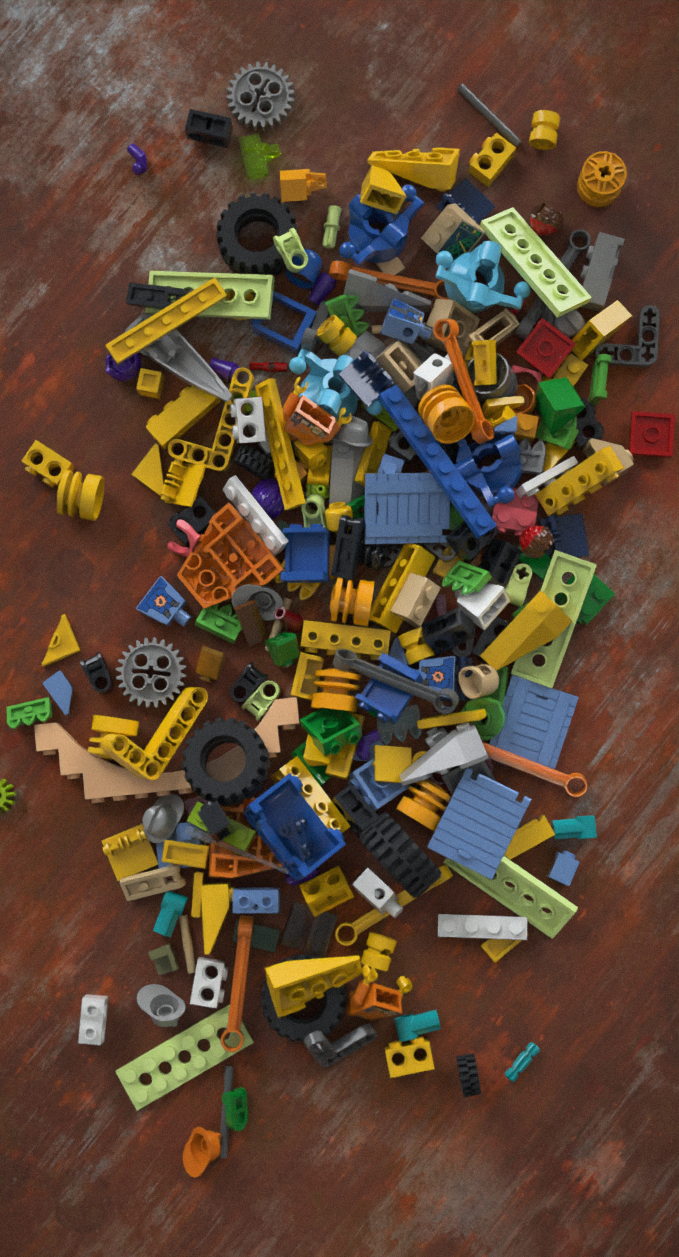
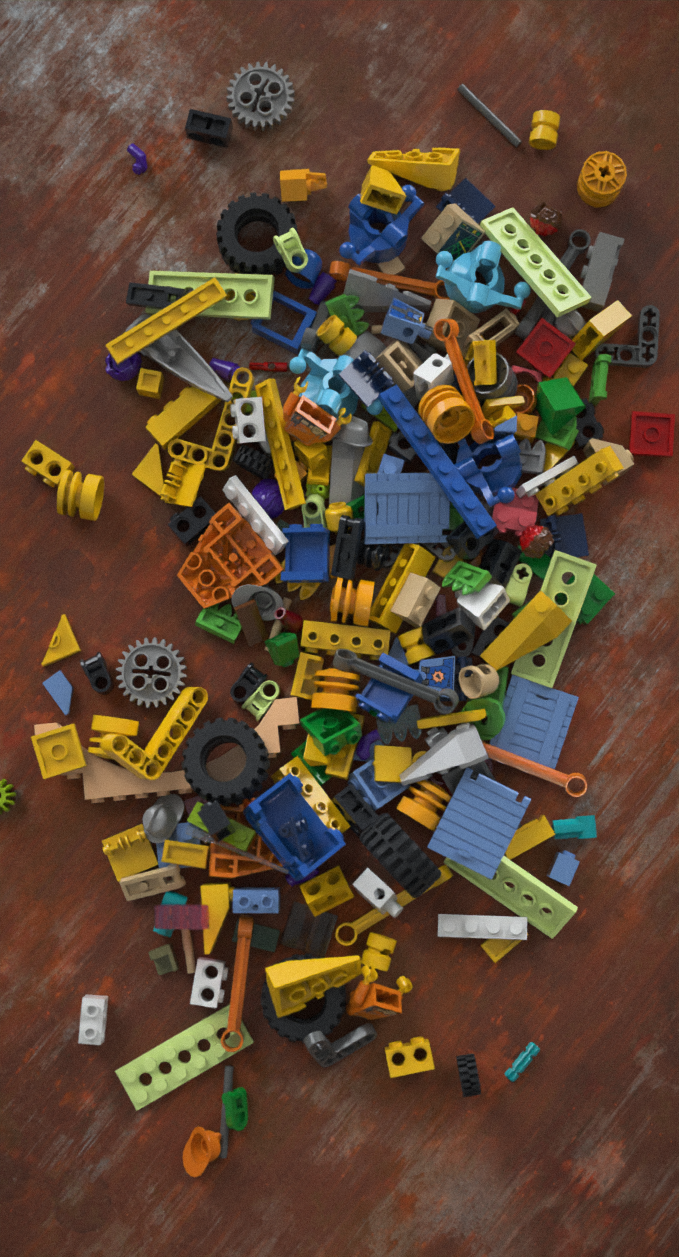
bright green plate [7,697,52,730] -> none
torso [136,576,191,627] -> none
light grey piece [137,984,186,1028] -> none
coral cap [167,519,201,558] -> none
yellow tile [191,871,205,918] -> none
pearl gold slope [196,646,227,683] -> none
clear neon green hinge [238,133,280,180] -> none
yellowish green axle [323,205,342,249] -> none
teal piece [394,1009,441,1042] -> none
yellow brick [469,133,516,187] -> none
none -> yellow plate [31,723,87,779]
none -> clear pink beam [154,904,210,930]

